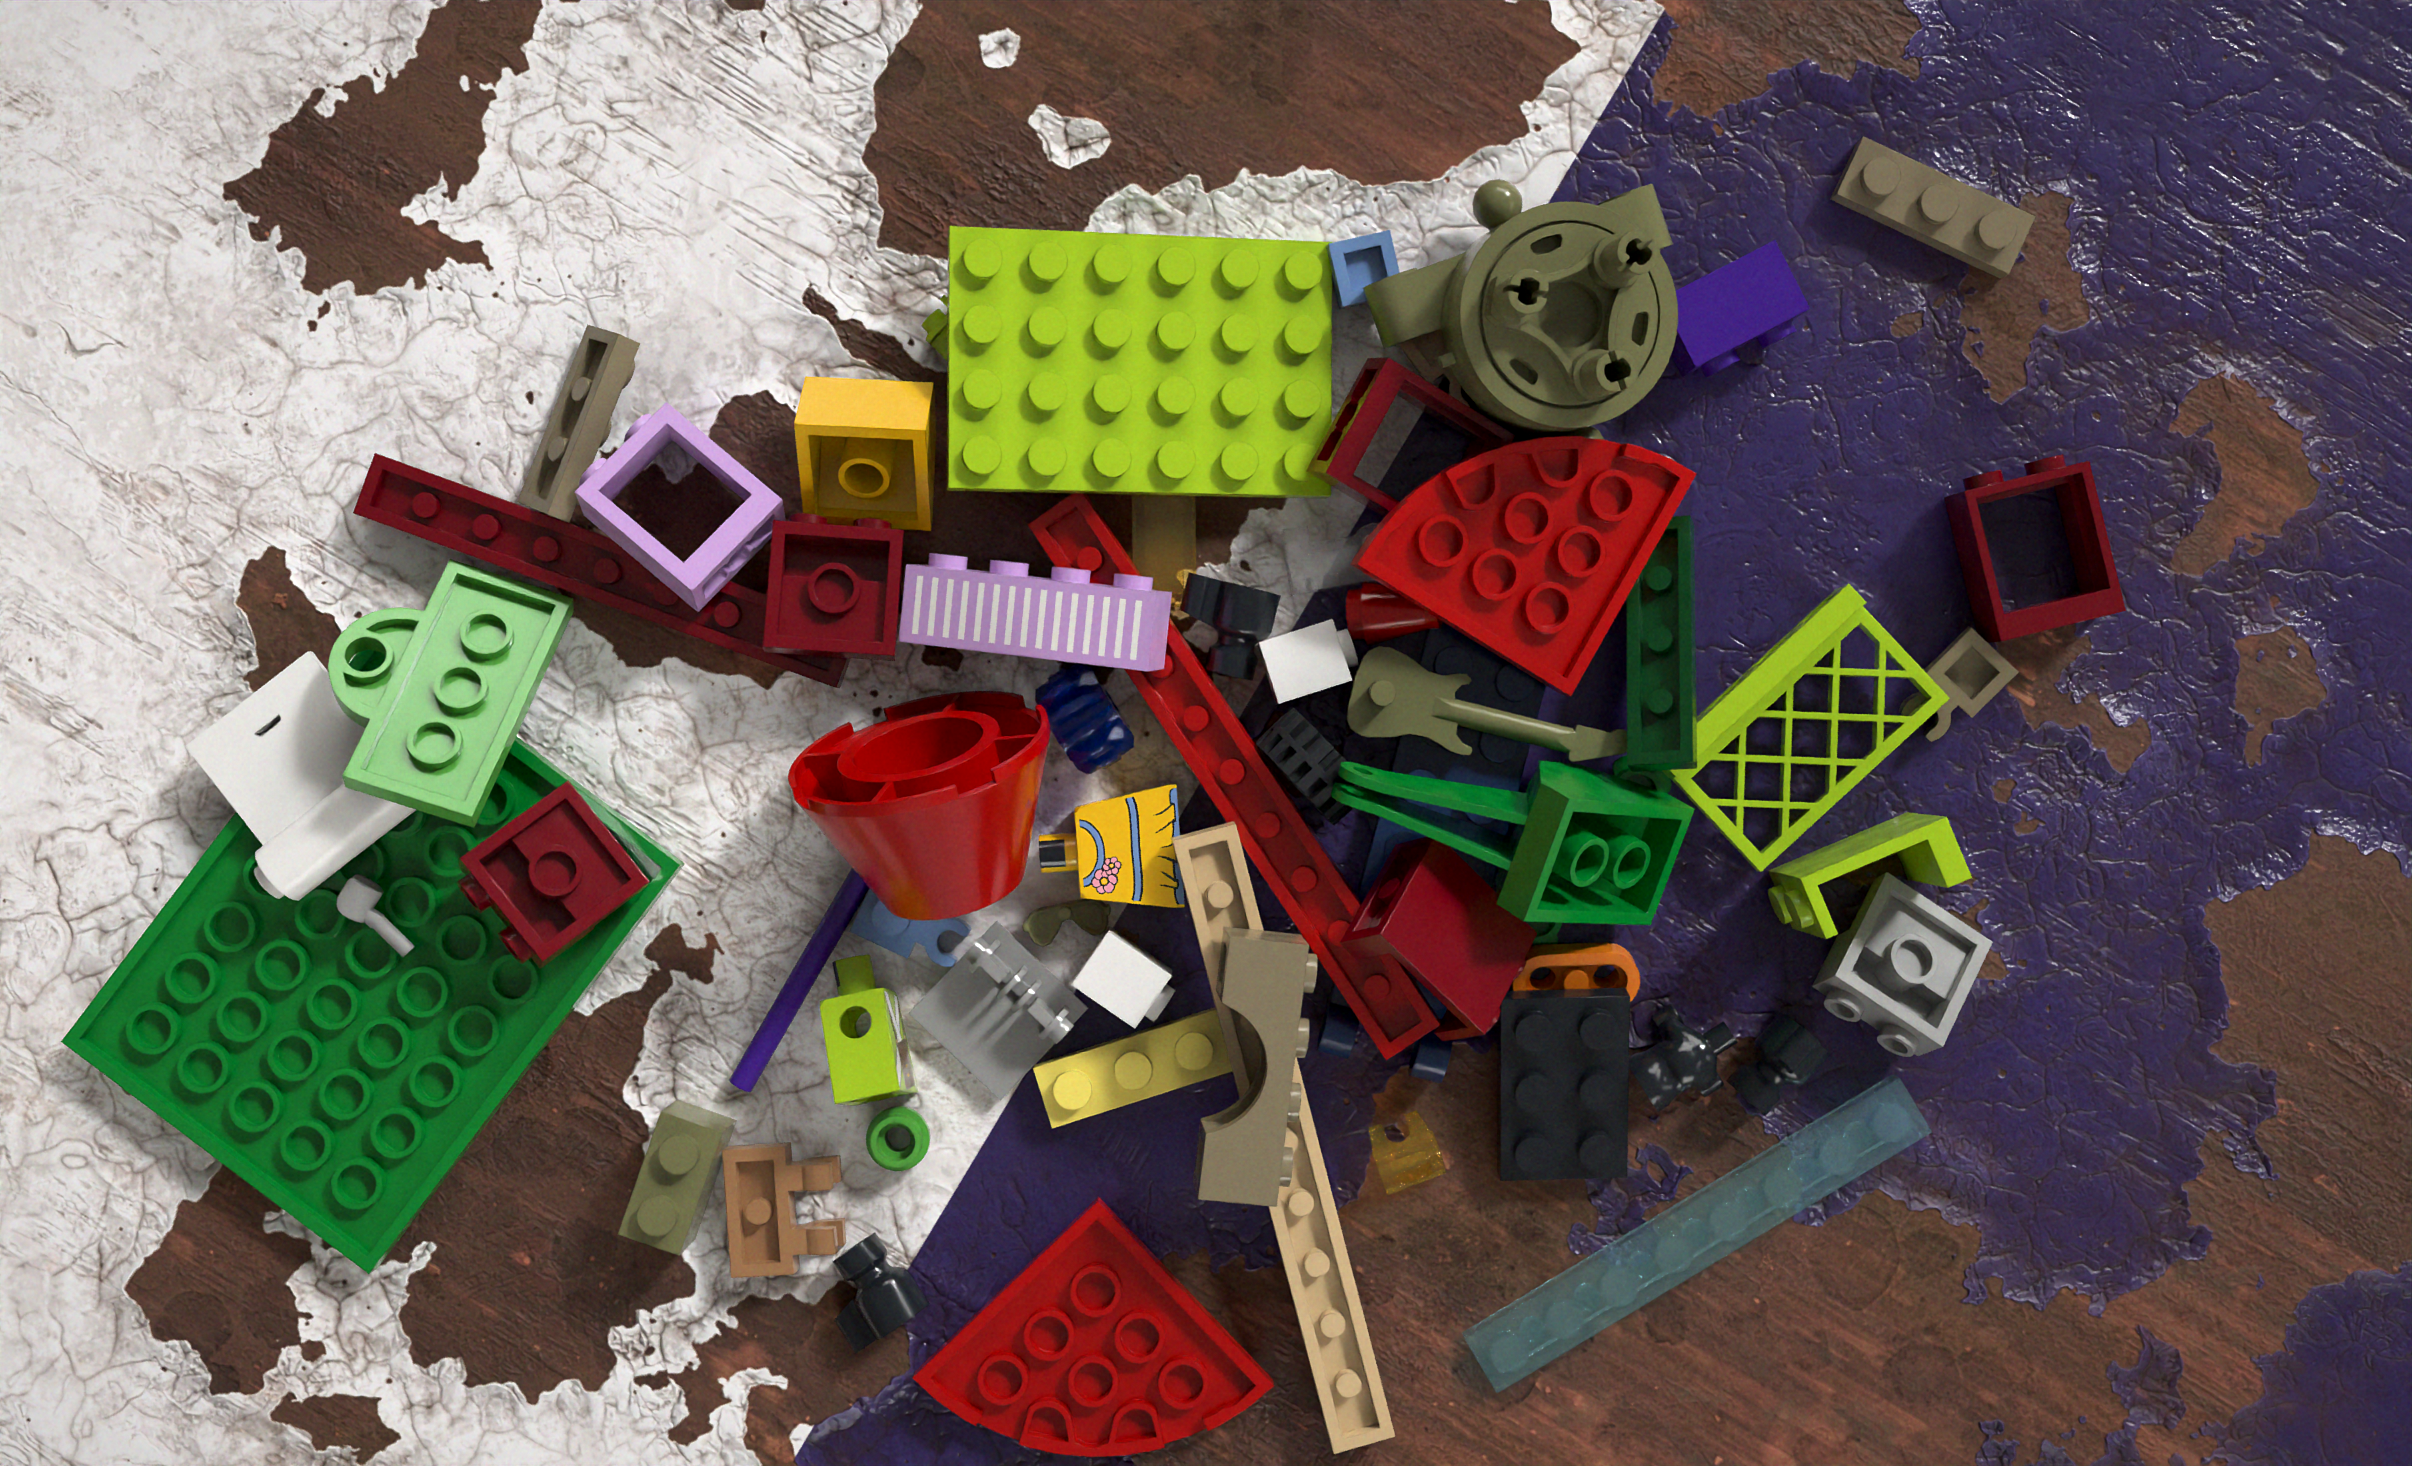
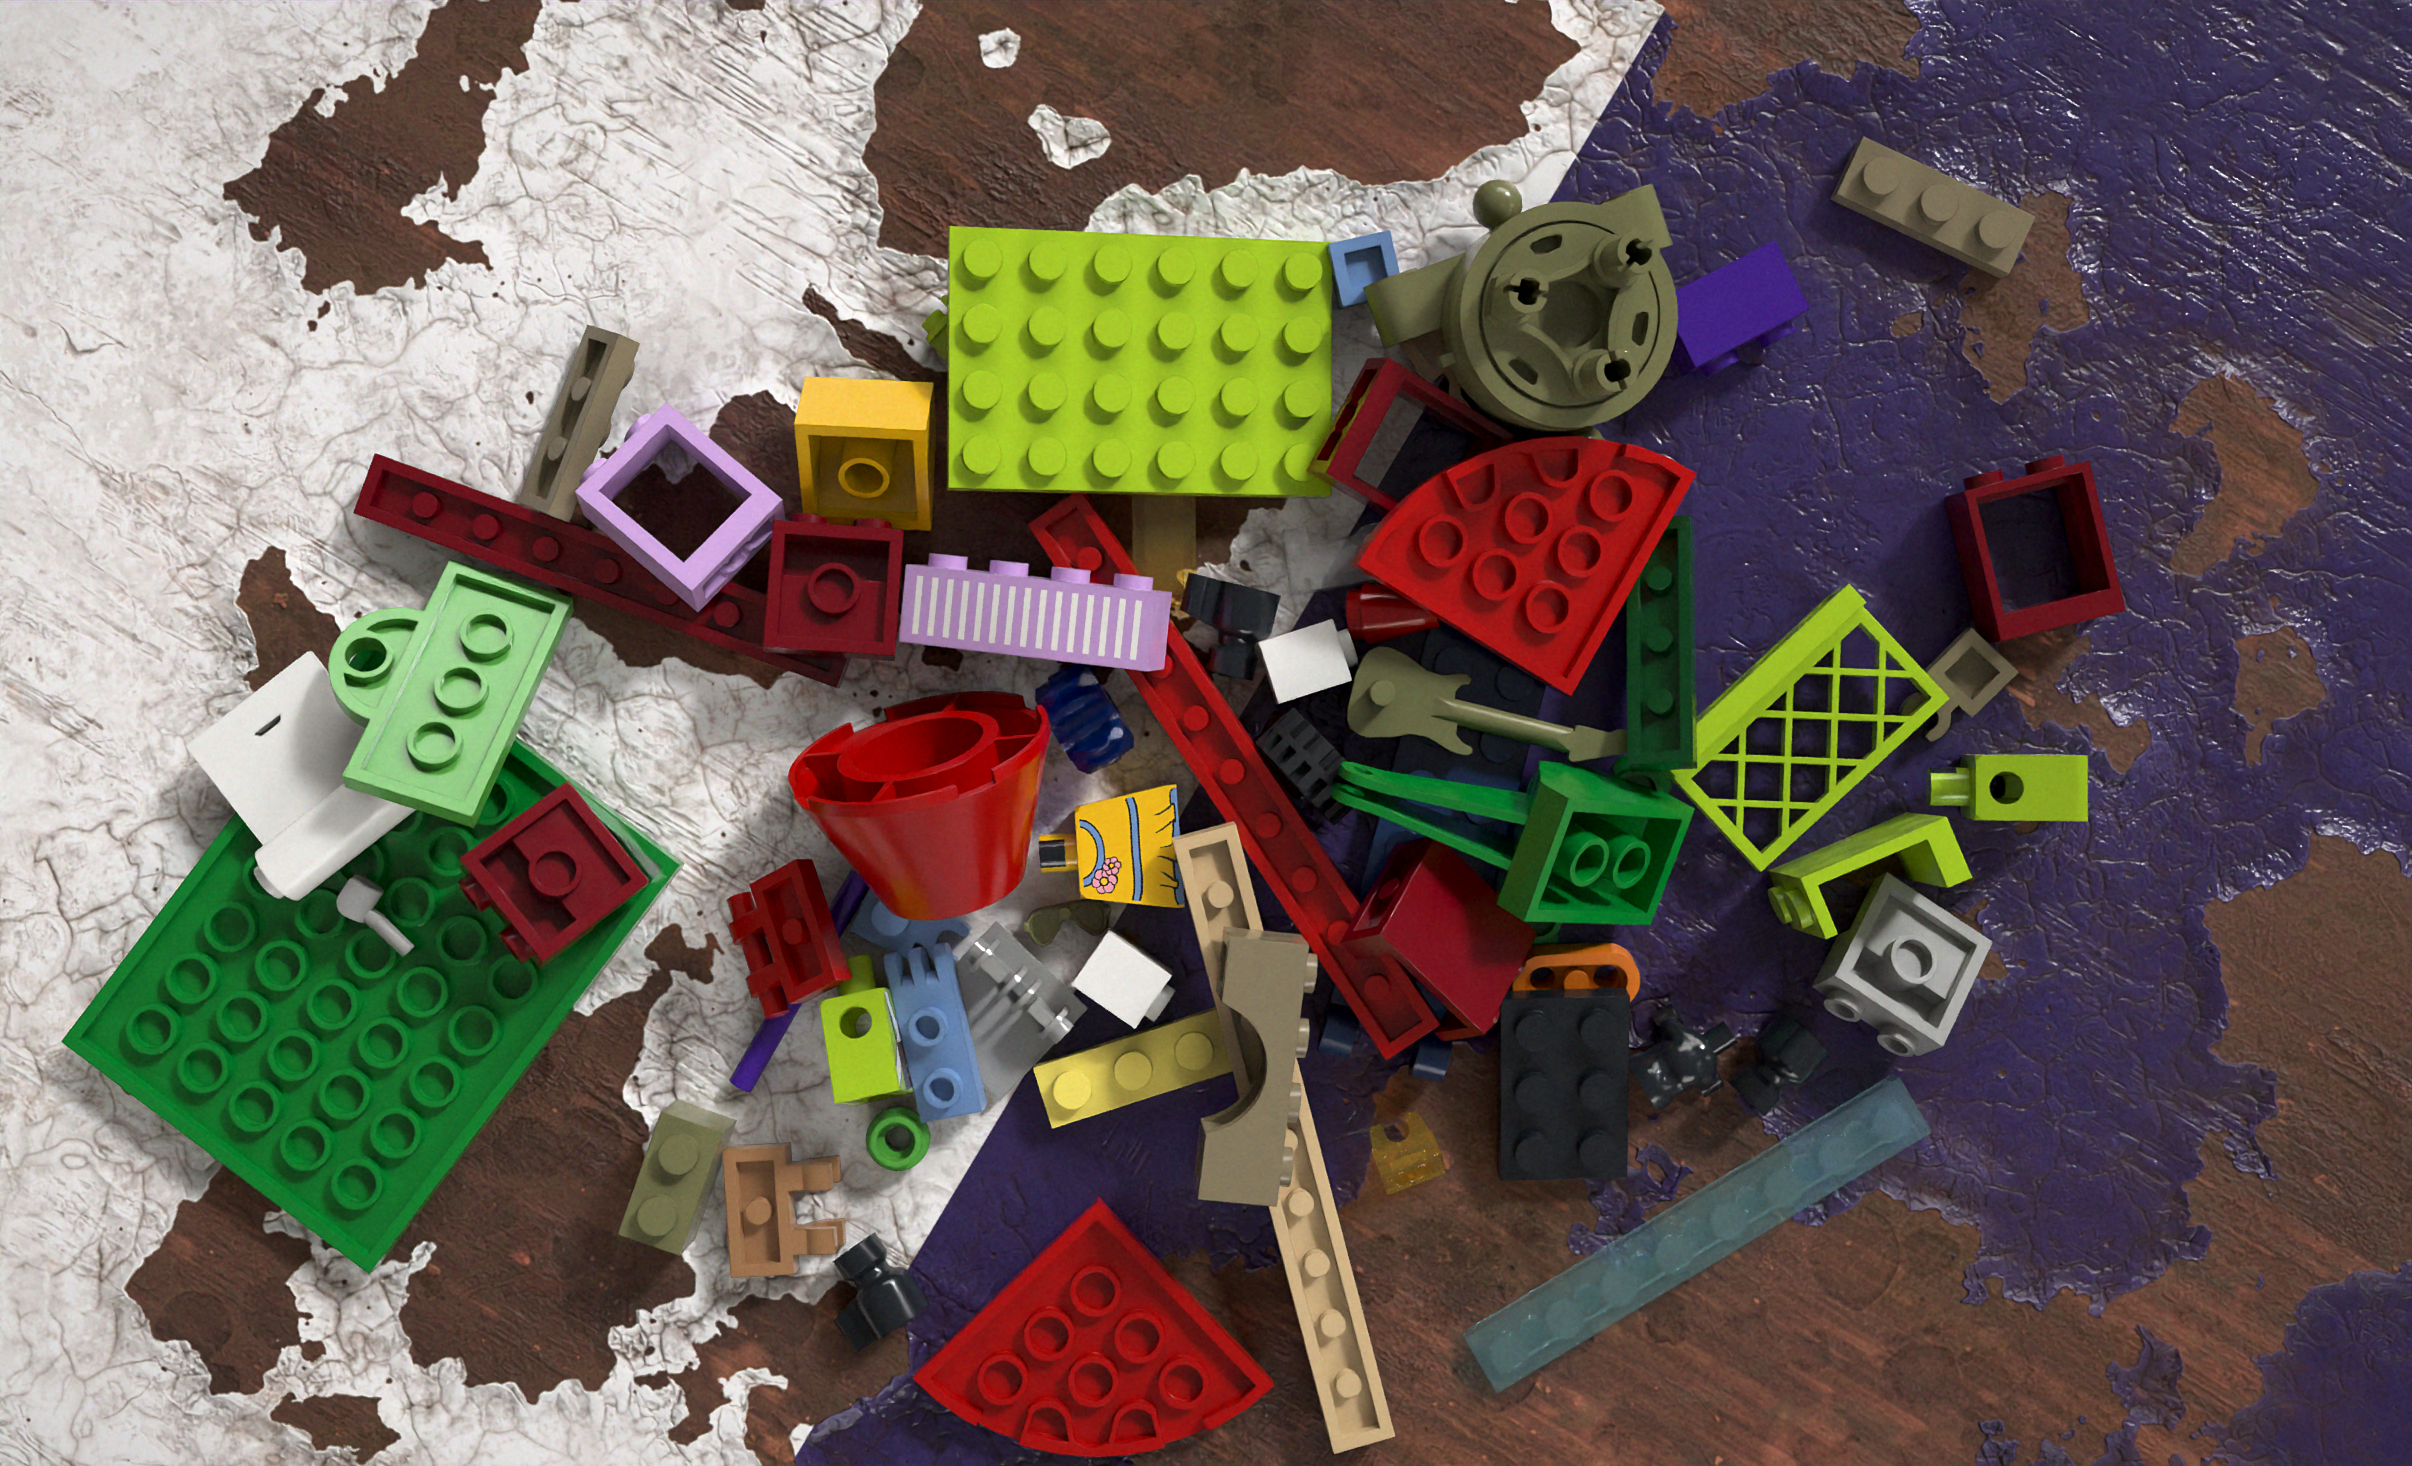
none -> red plate [726,859,852,1020]
none -> medium blue hinge [884,942,987,1123]
none -> lime torso [1925,754,2088,821]

